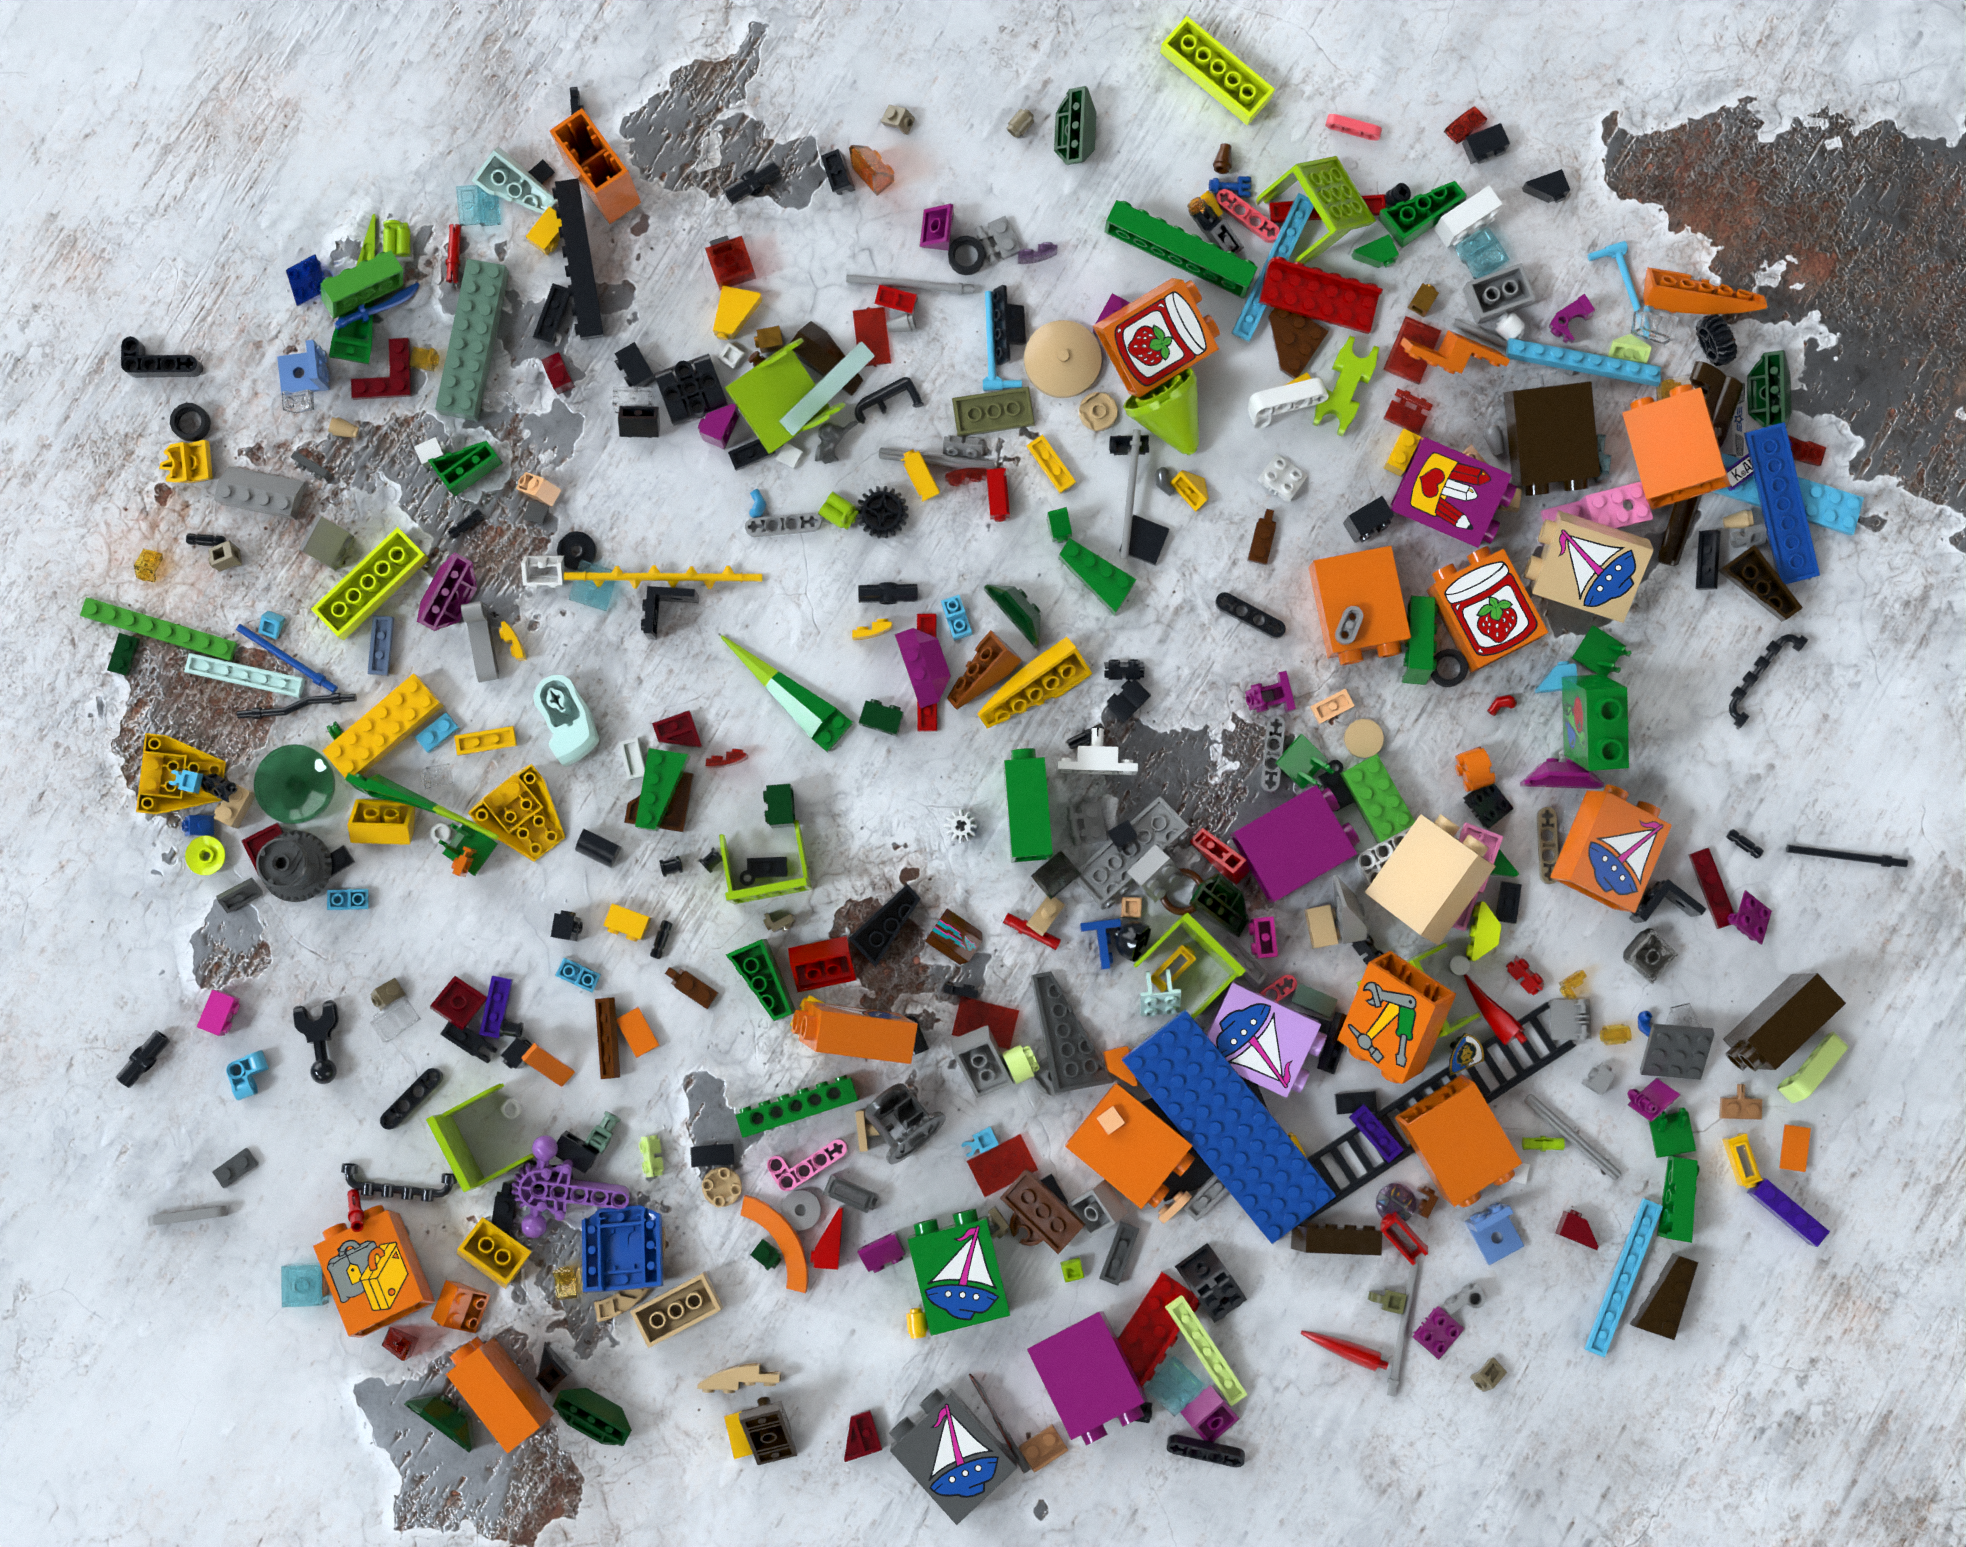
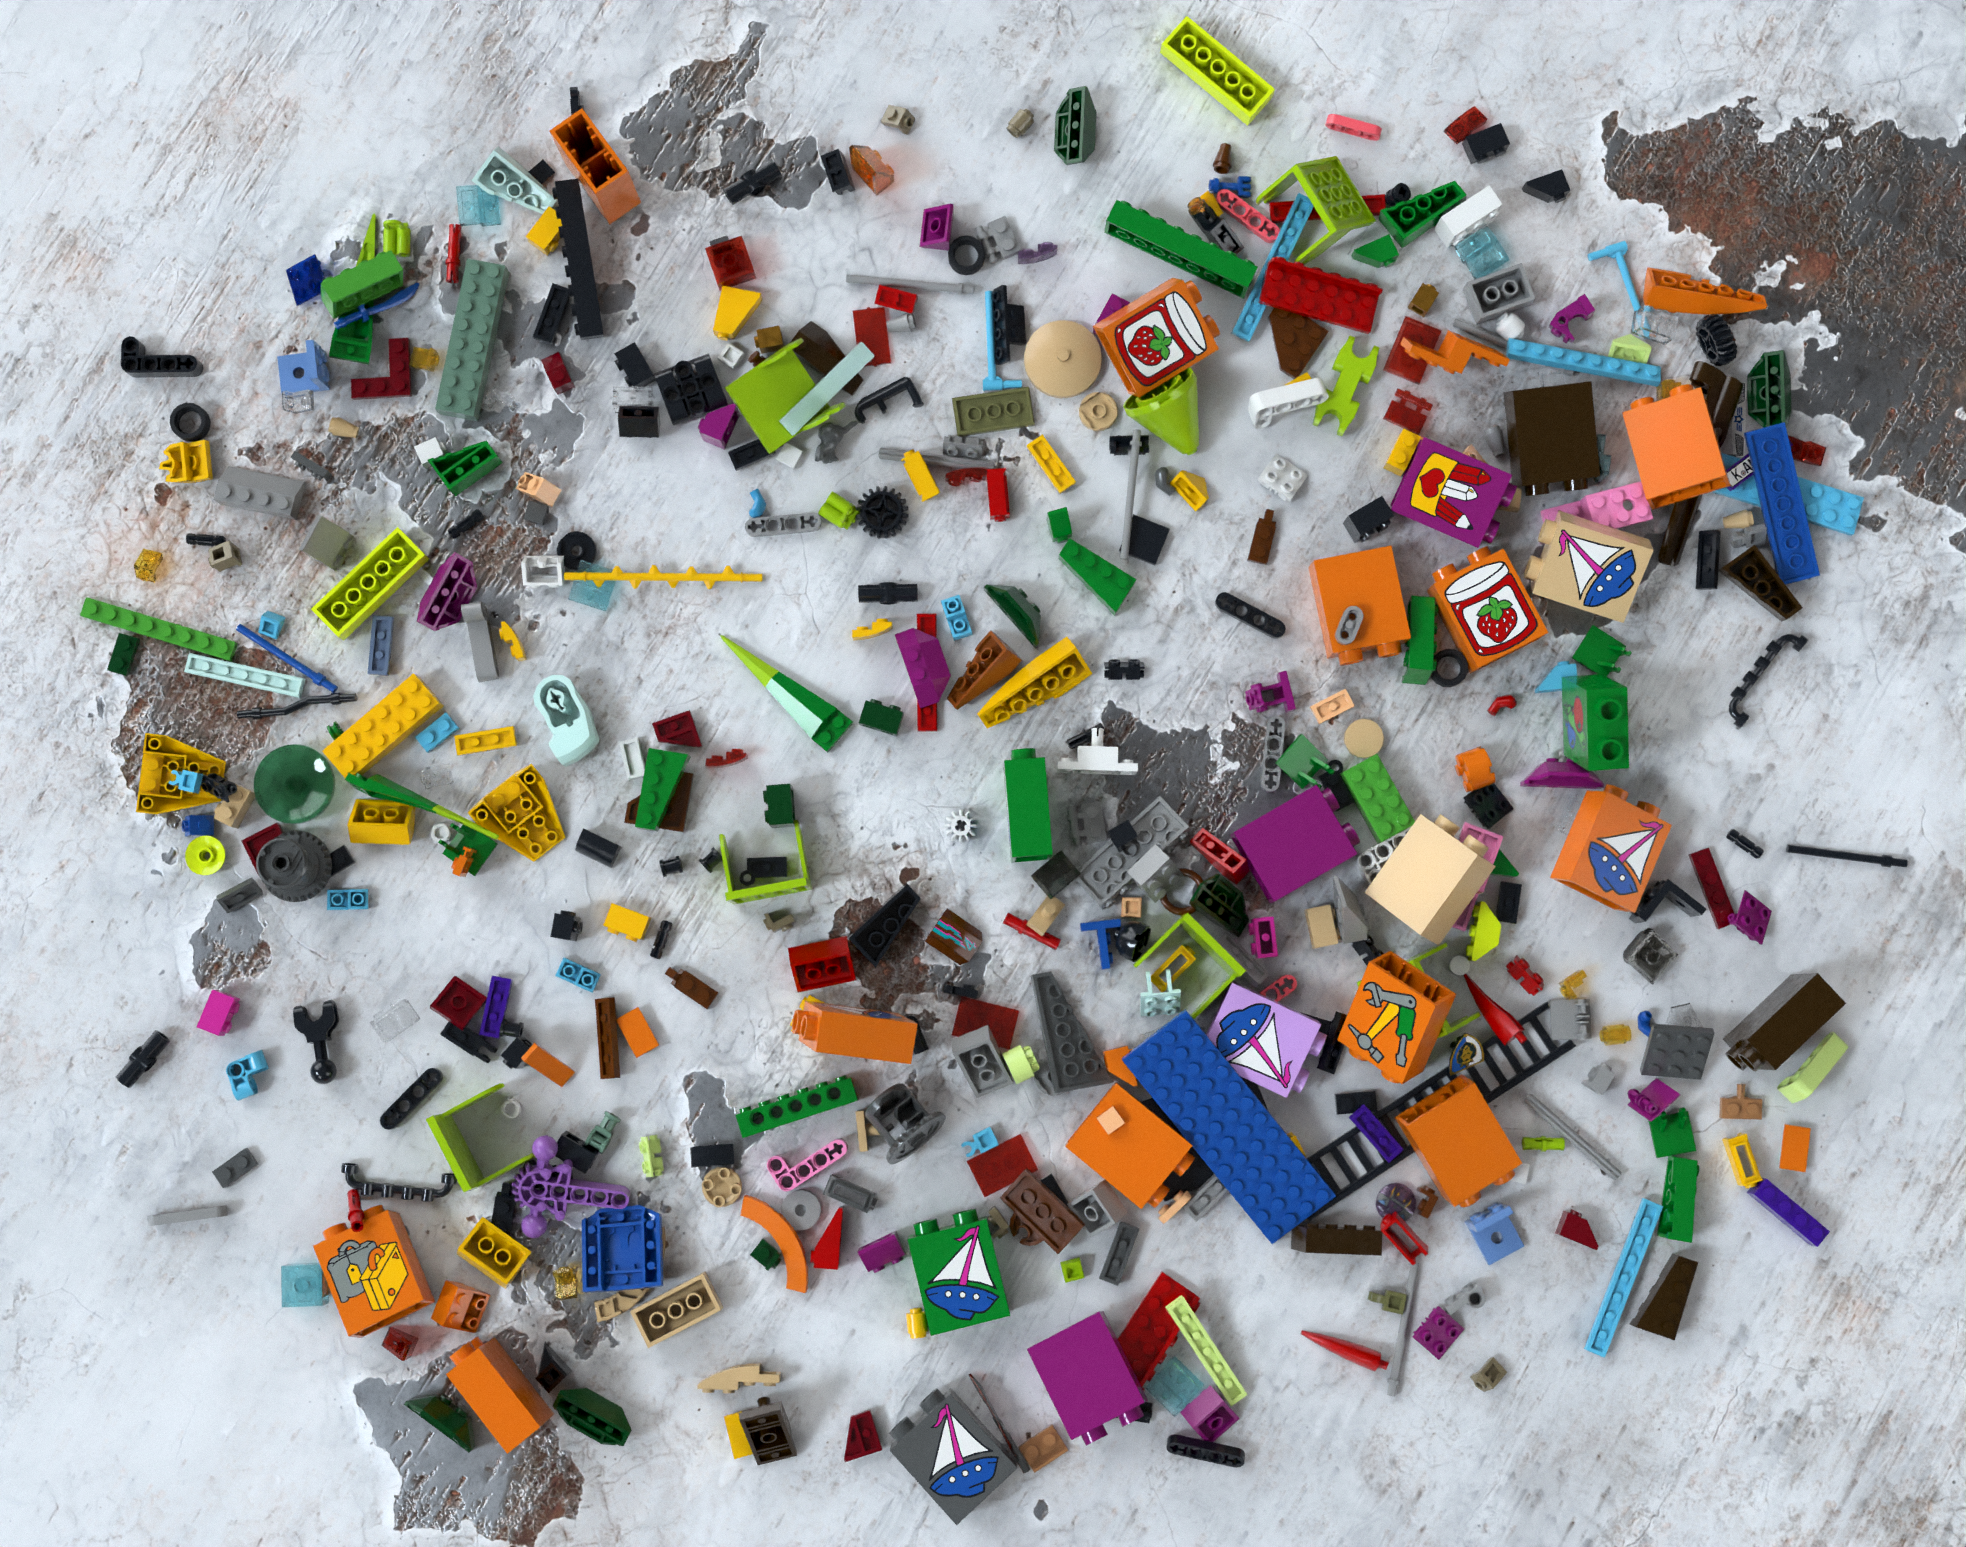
dark tan bracket [371,978,406,1011] -> none
black bracket [641,586,699,640] -> none
green wedge [726,939,796,1021] -> none
black brick [1106,679,1151,724] -> none
black bracket [1175,1243,1247,1323] -> none
sand green slope [1291,984,1338,1018] -> none
dark tan beam [1537,807,1559,884] -> none

